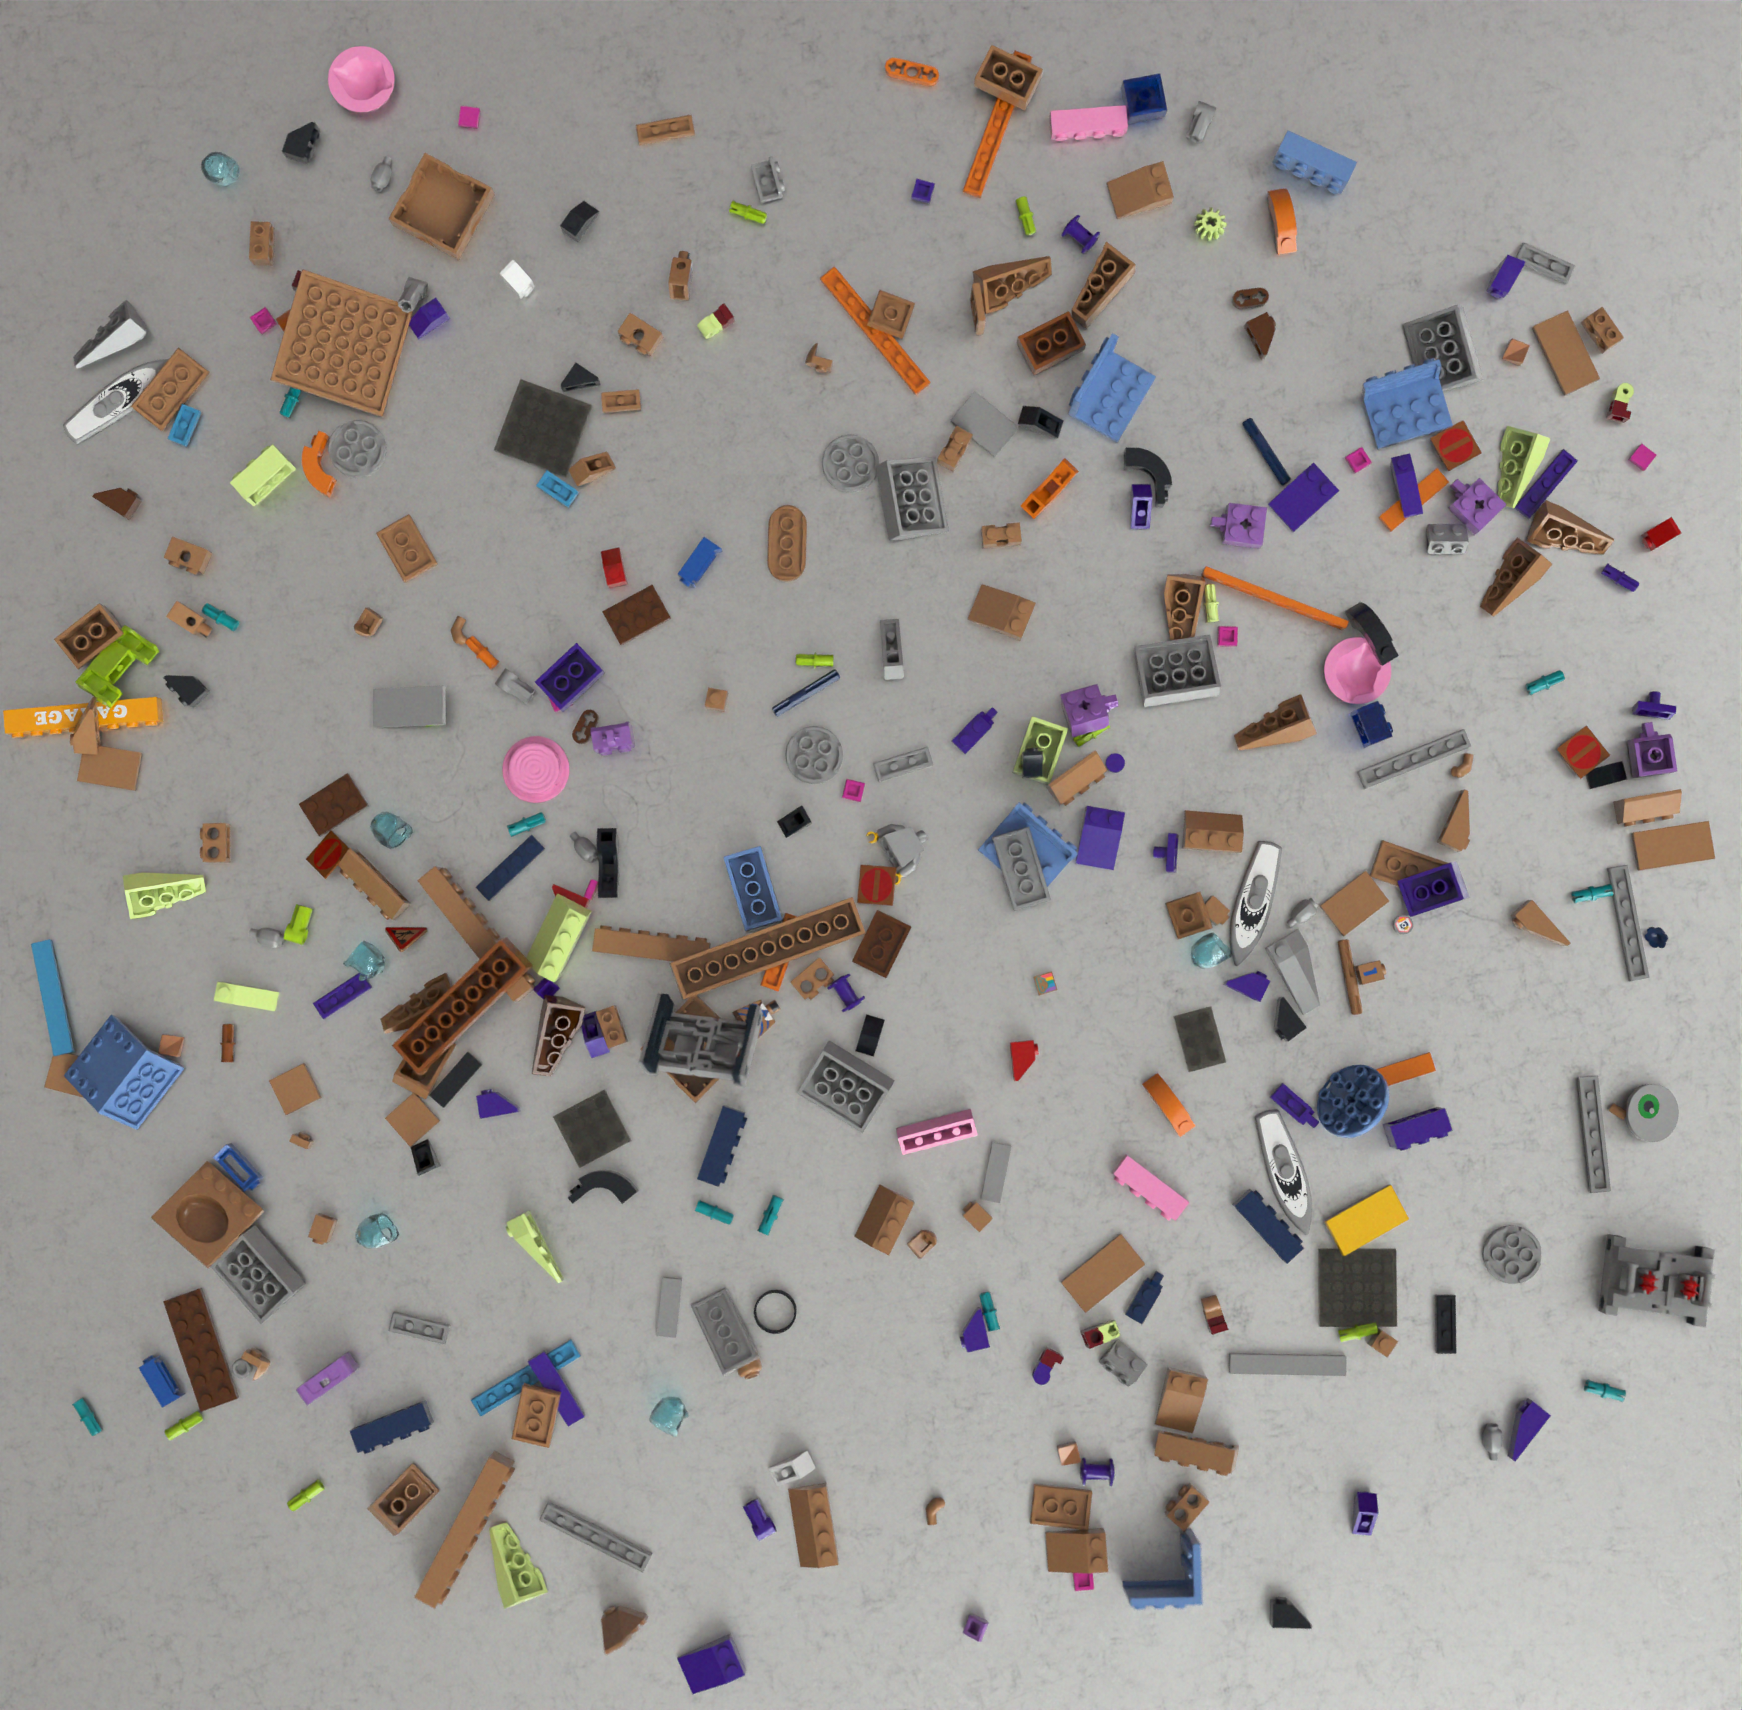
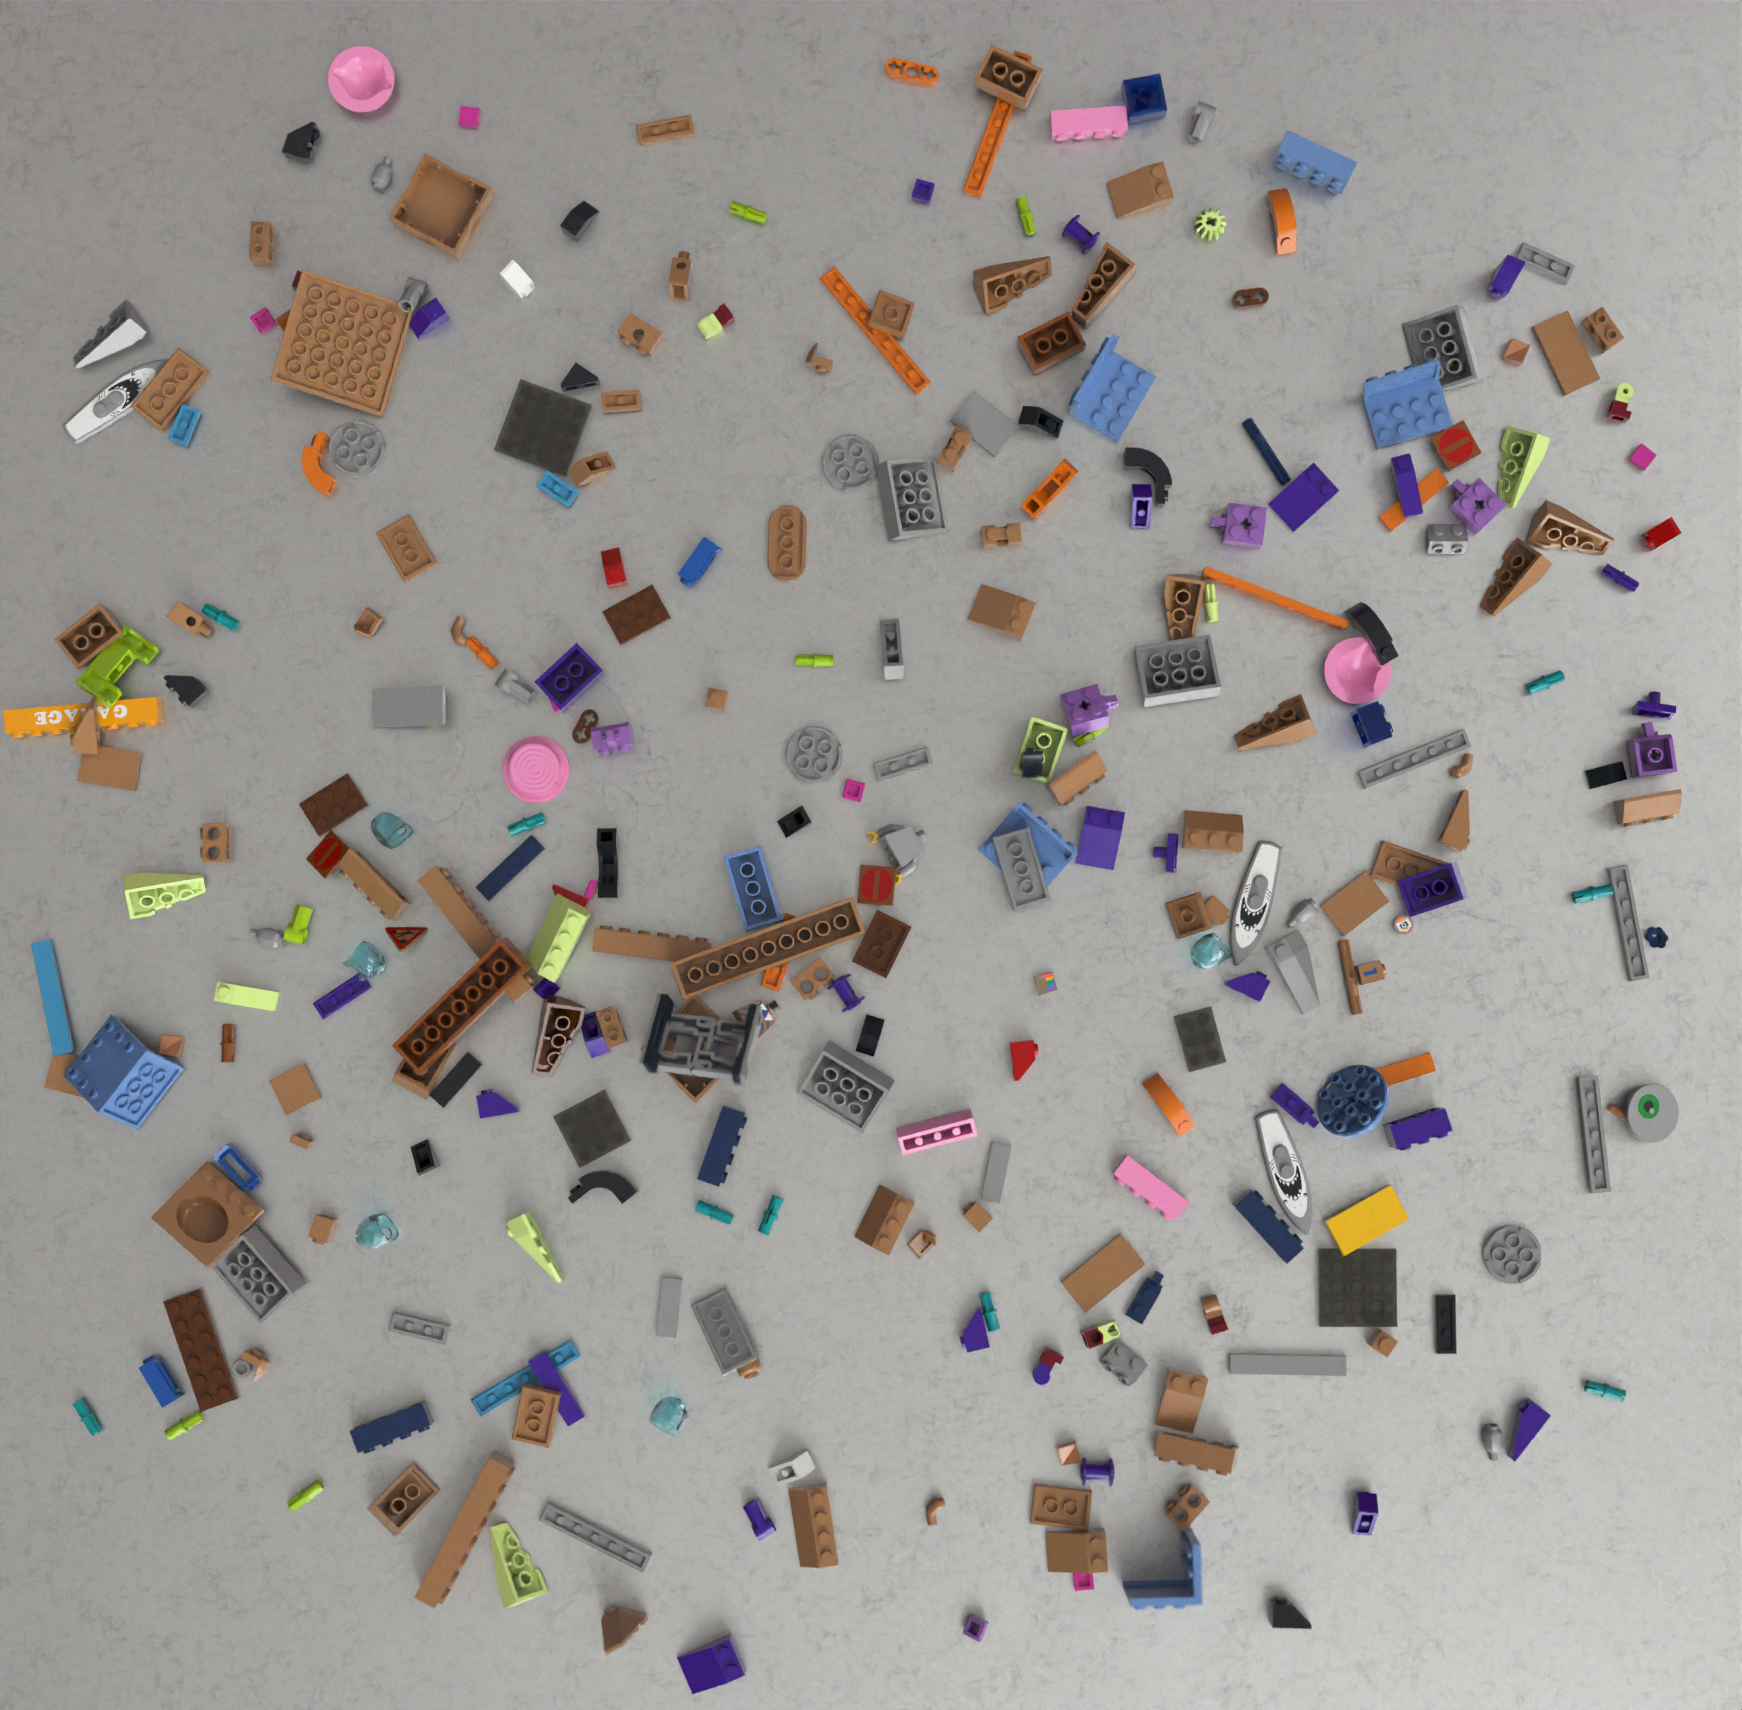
reddish brown slope [92,488,142,520] -> none
medium nougat brick [164,536,212,575] -> none
clear light blue piece [201,152,240,186] -> none
yellowish green brick [230,444,296,506] -> none
teal axle [279,387,301,417] -> none
medium lavender axle [296,1351,359,1405] -> none
medium nougat wedge [381,973,453,1034] -> none
medium nougat tile [385,1093,440,1147] -> none
light grey plant [570,832,598,863] -> none
light grey bracket [751,157,785,203] -> none
black tyre [754,1290,797,1334] -> none
dark blue axle [772,669,840,717] -> none
dark purple hinge [951,707,998,754] -> none
medium nougat tile [970,283,986,335] -> none
dark purple tile [1105,753,1125,773] -> none
dark pink tile [1217,626,1238,646] -> none
reddish brown slope [1244,312,1276,360] -> none
black slope [1274,997,1307,1041] -> none
lime axle [1338,1323,1378,1342] -> none
dark pink tile [1345,447,1372,473] -> none
medium nougat slope [1510,900,1571,946] -> none
dark purple tile [1515,449,1578,520] -> none
piece [1557,725,1610,779] -> none
light grey container [1598,1234,1715,1327] -> none
medium nougat tile [1632,821,1715,870] -> none

